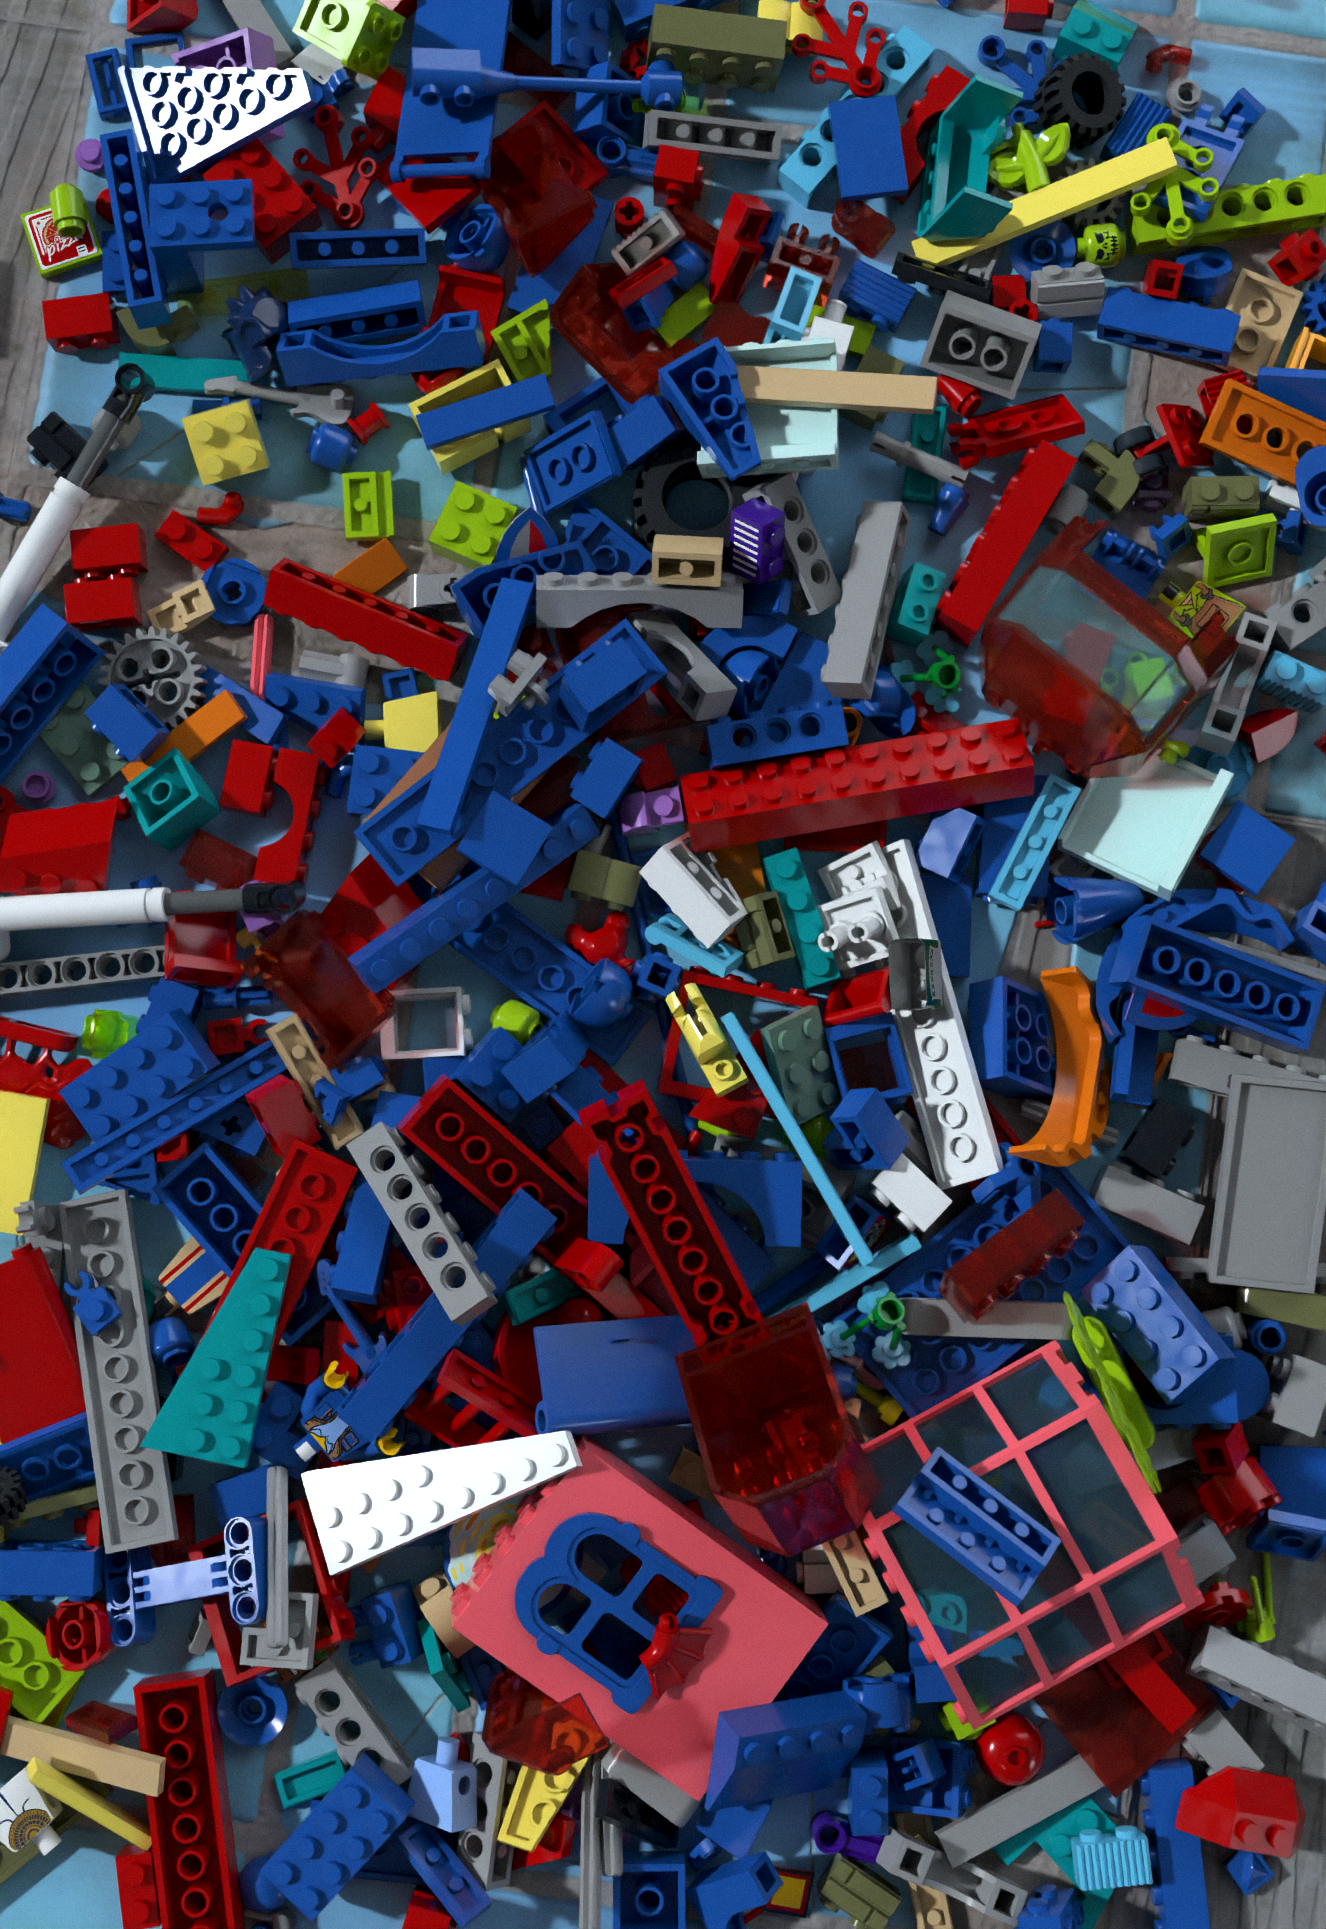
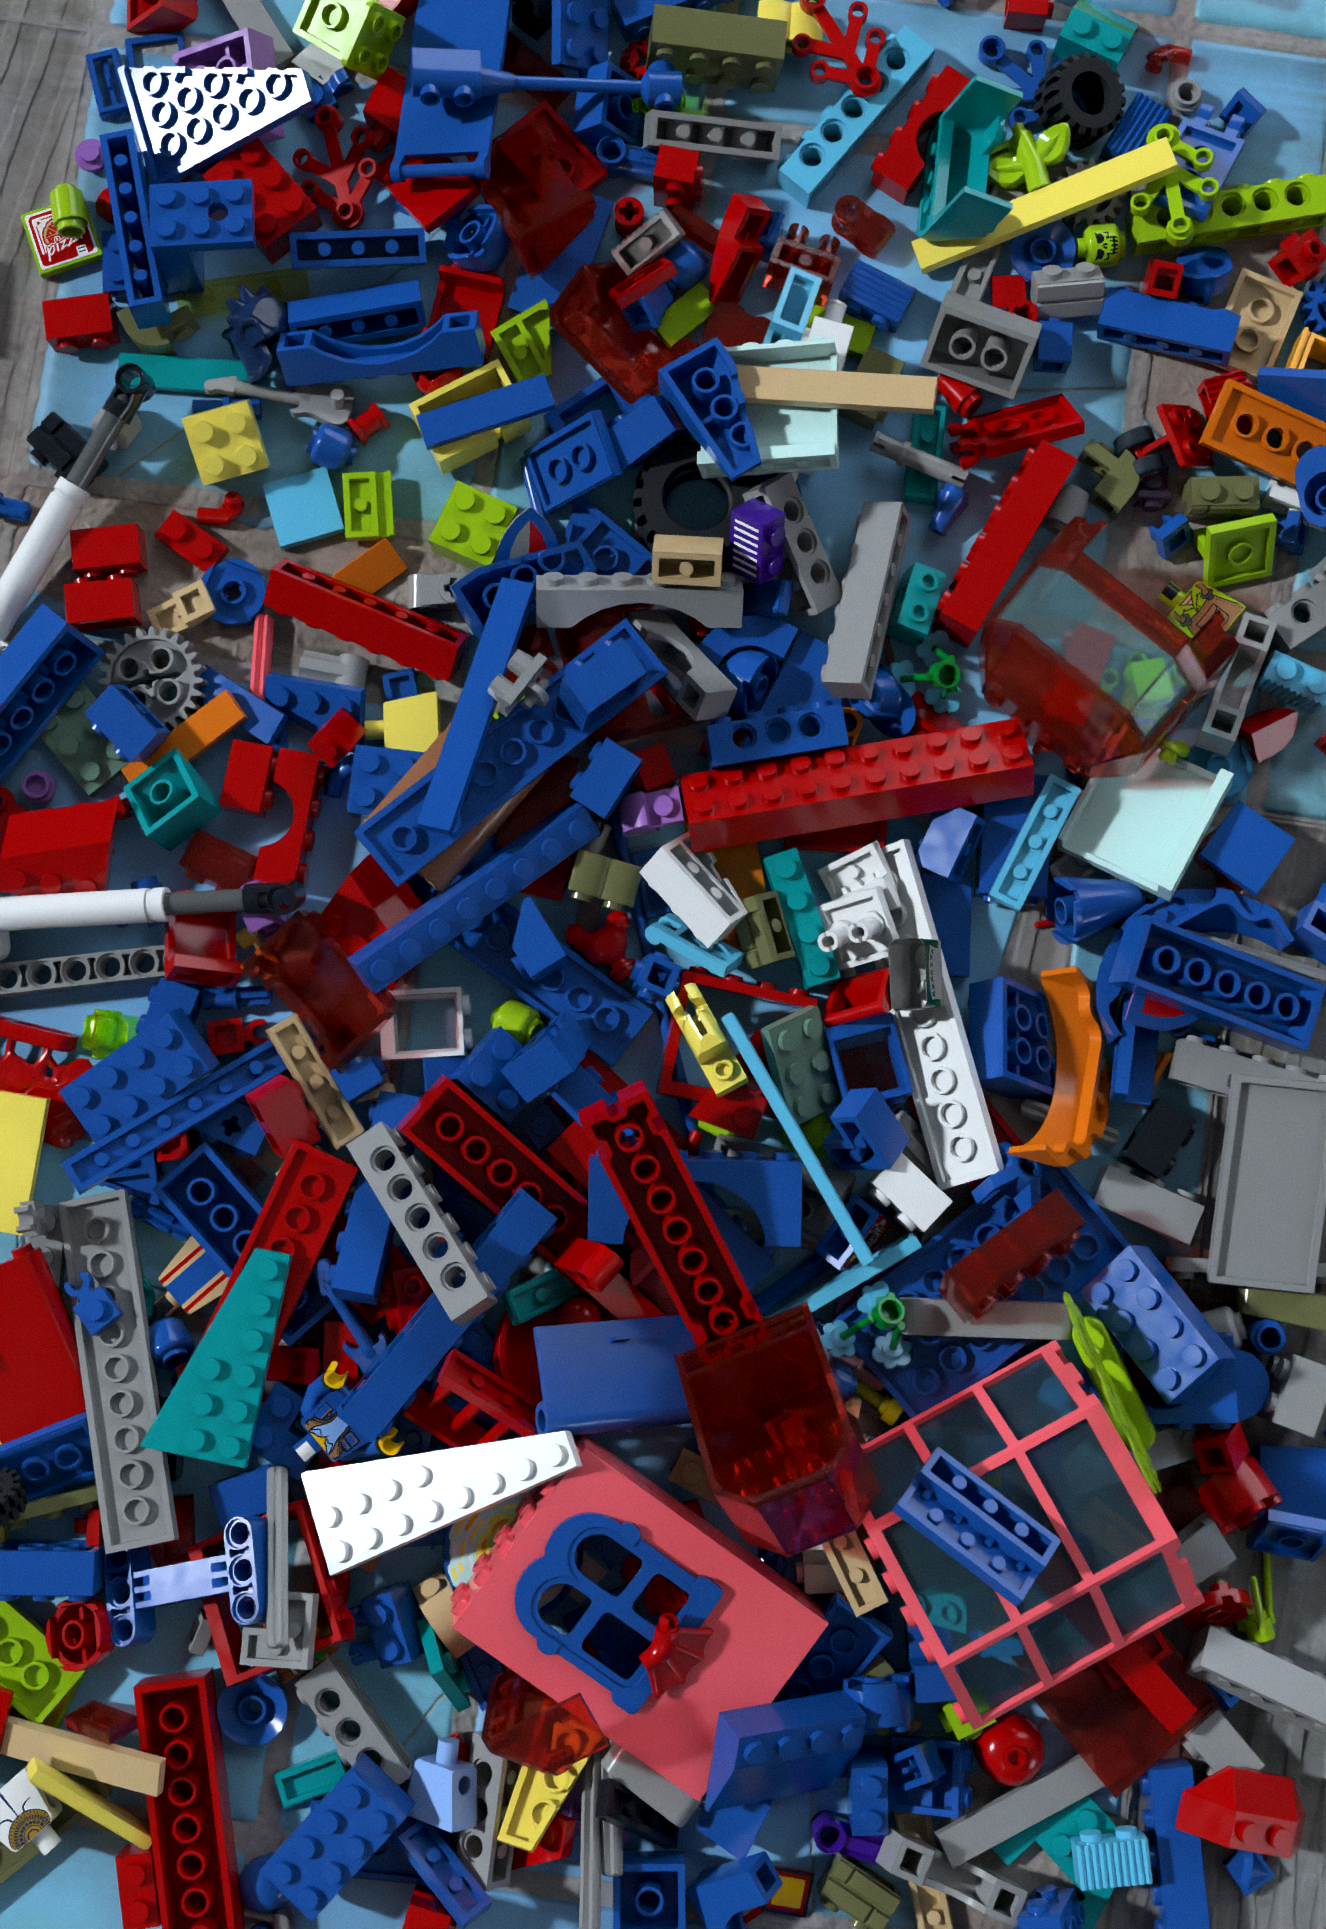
blue tile [314,1078,350,1127] -> none
blue tile [456,790,553,888] -> none
blue cylinder [569,958,634,1028] -> none
blue tile [687,1837,723,1872] -> none
blue tile [828,95,909,202] -> none
black plate [891,251,993,304] -> none
blue hinge [1076,527,1167,618] -> none
none -> blue axle [131,1198,191,1241]
none -> medium azure tile [262,467,345,550]
none -> blue slope [511,896,569,983]

